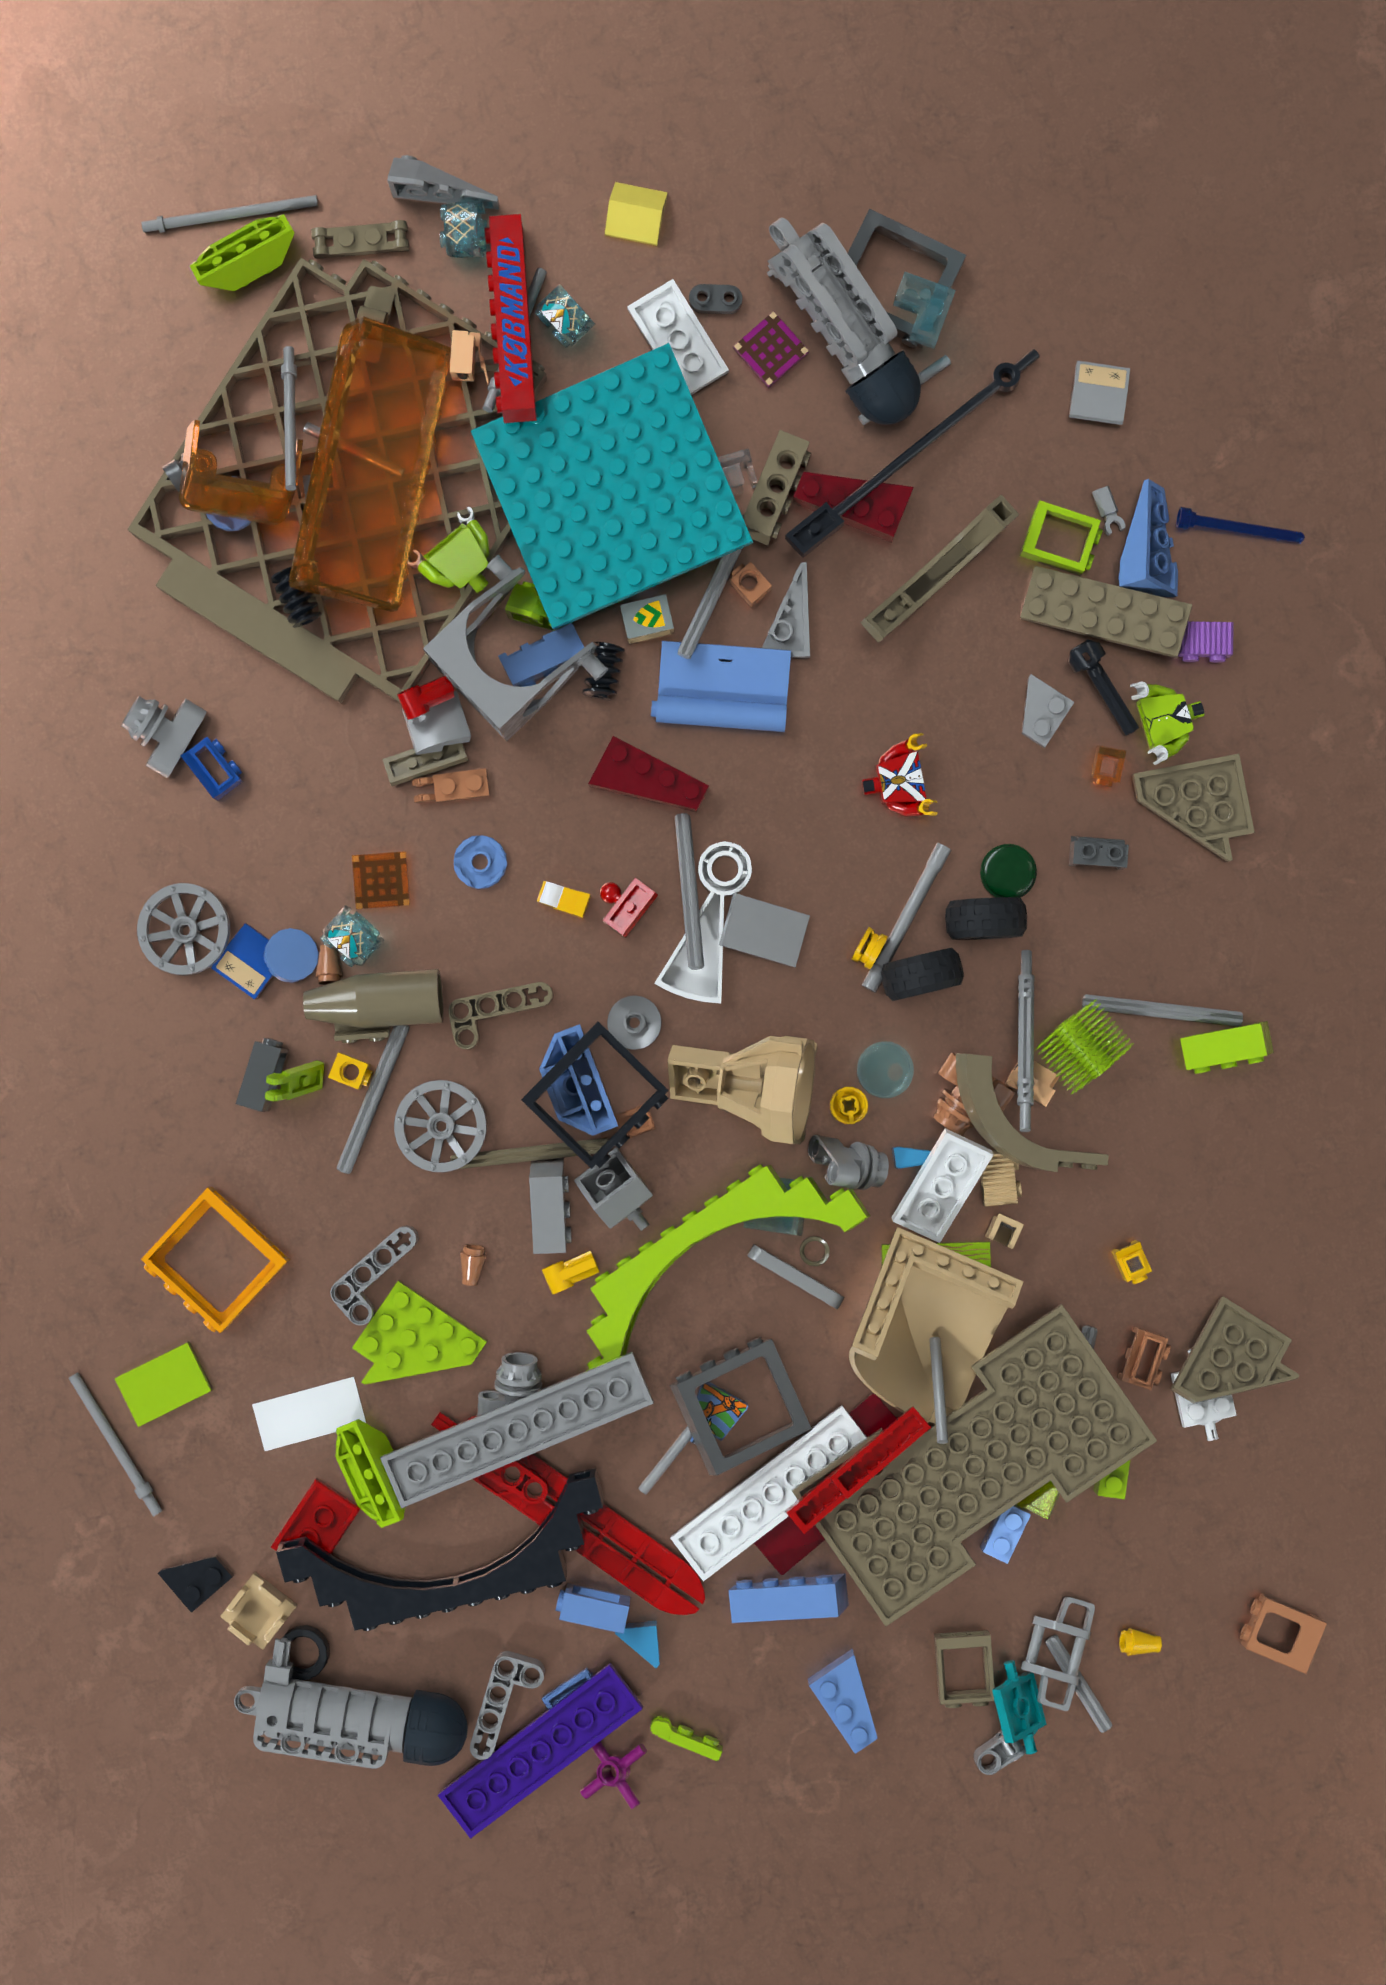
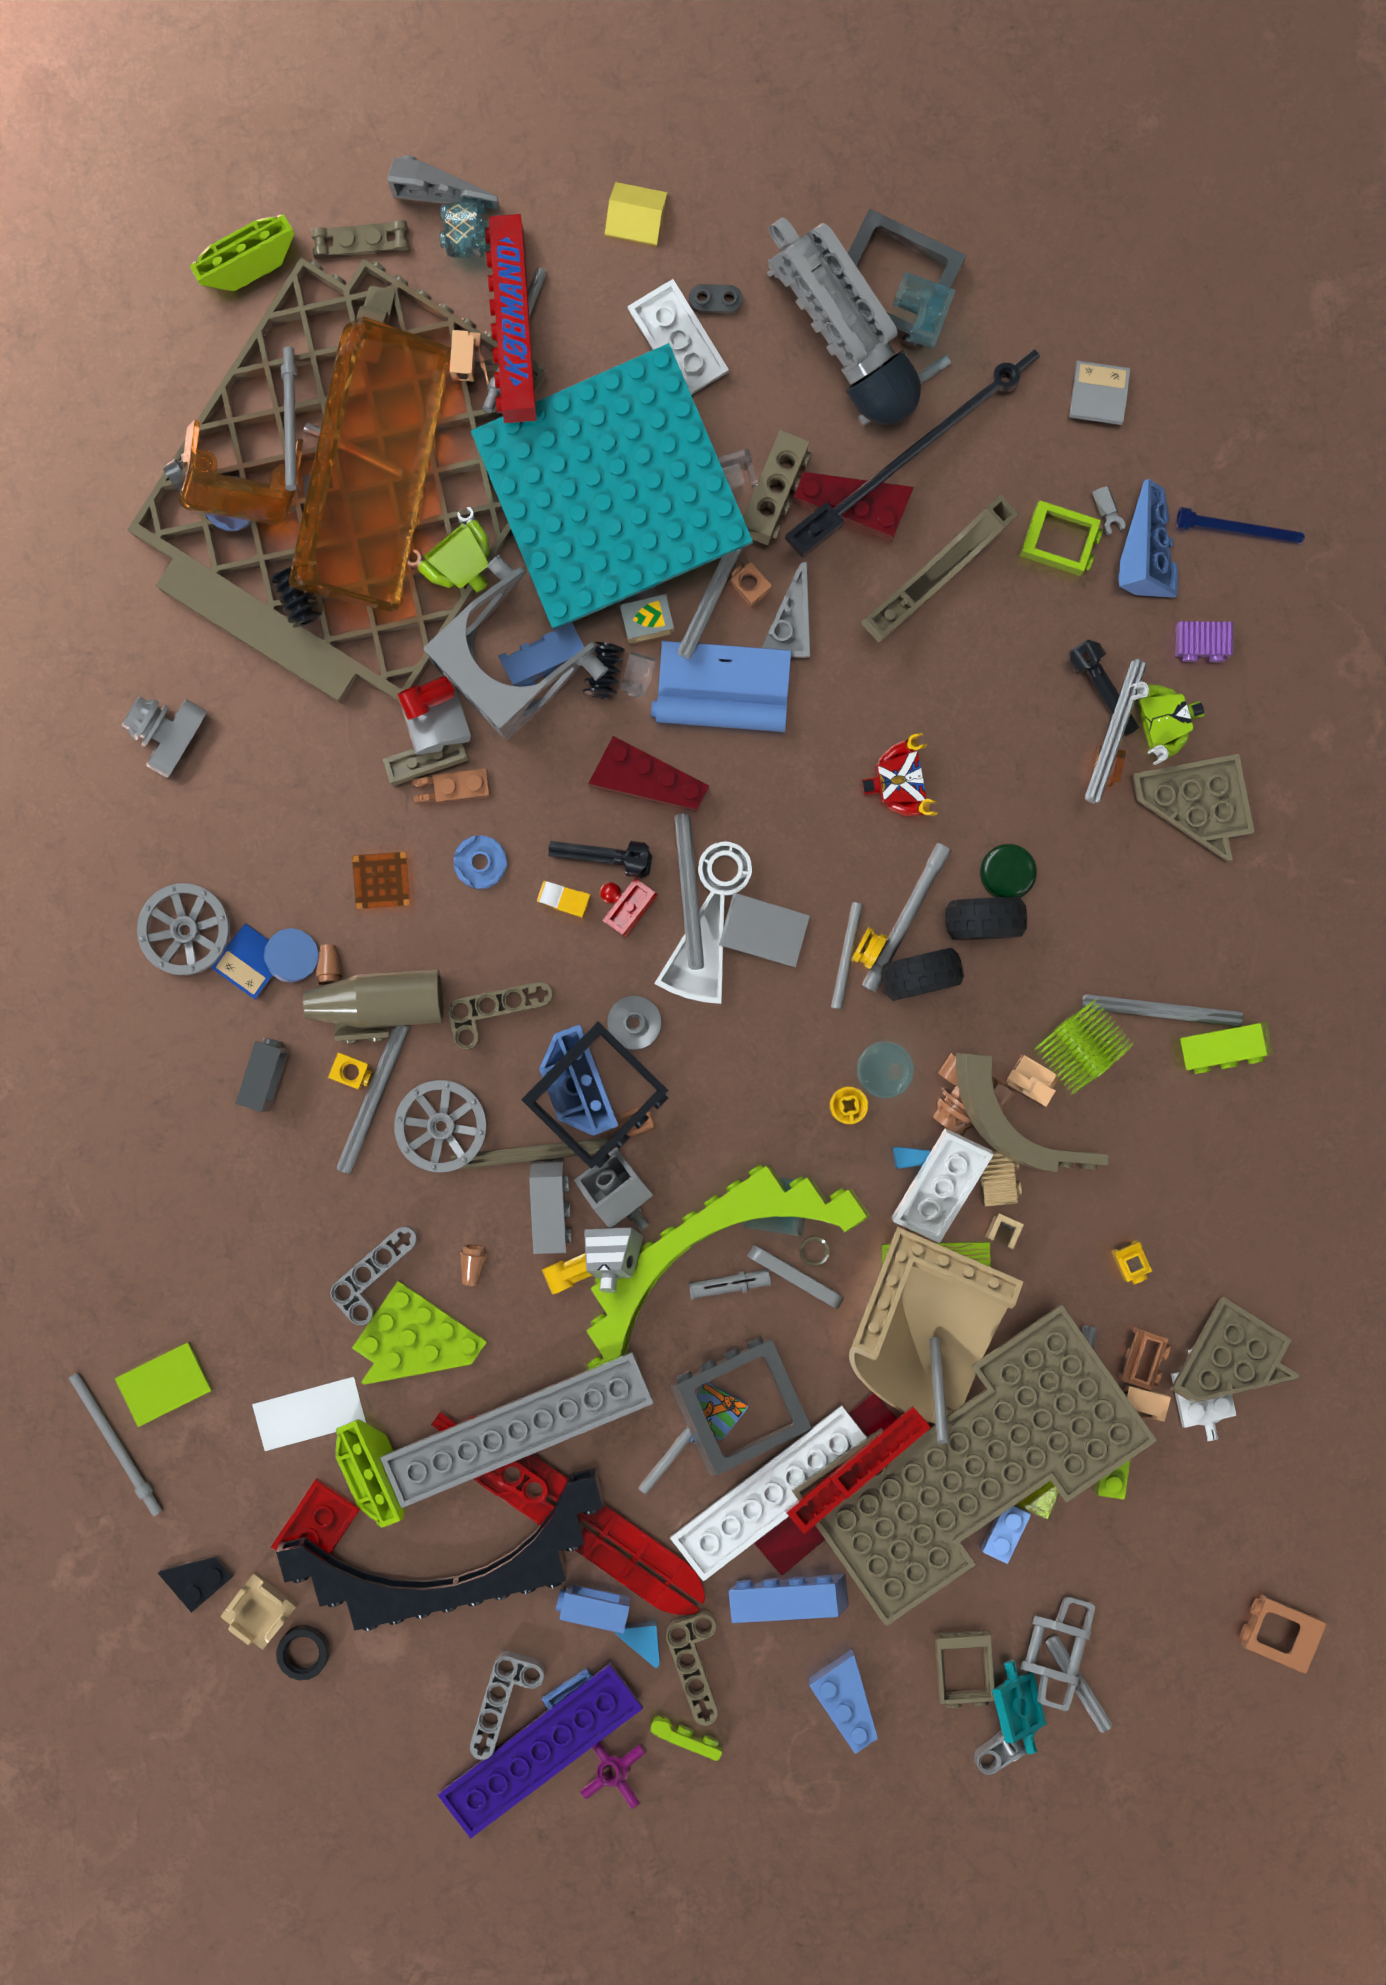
light grey bar [141,195,318,233] -> none
light orange piece [141,1186,291,1333] -> none
blue window [180,737,243,801] -> none
light grey piece [234,1638,468,1769] -> none
lime hinge [265,1060,324,1102] -> none
clear light blue brick [320,905,384,967] -> none
light grey beam [477,1352,542,1416] -> none
lime slope [505,581,561,631] -> none
clear light blue brick [534,284,595,348] -> none
tan plate [668,1036,817,1144] -> none
tile [733,311,809,388] -> none
light grey beam [808,1135,889,1190] -> none
light grey axle [1017,950,1035,1132] -> none
dark tan plate [1020,566,1192,658] -> none
light grey wing [1022,674,1074,748] -> none
dark grey window [1069,836,1129,870] -> none
yellow cone [1119,1628,1162,1656] -> none
none -> black piece [548,841,652,878]
none -> light grey torso [584,1228,643,1293]
none -> clear bracket [620,651,657,697]
none -> dark tan beam [666,1609,718,1726]
none -> light grey pin [689,1269,772,1300]
none -> light grey bar [831,902,863,1010]
none -> light grey axle [1085,659,1147,804]
none -> light nougat piece [1123,1383,1171,1422]

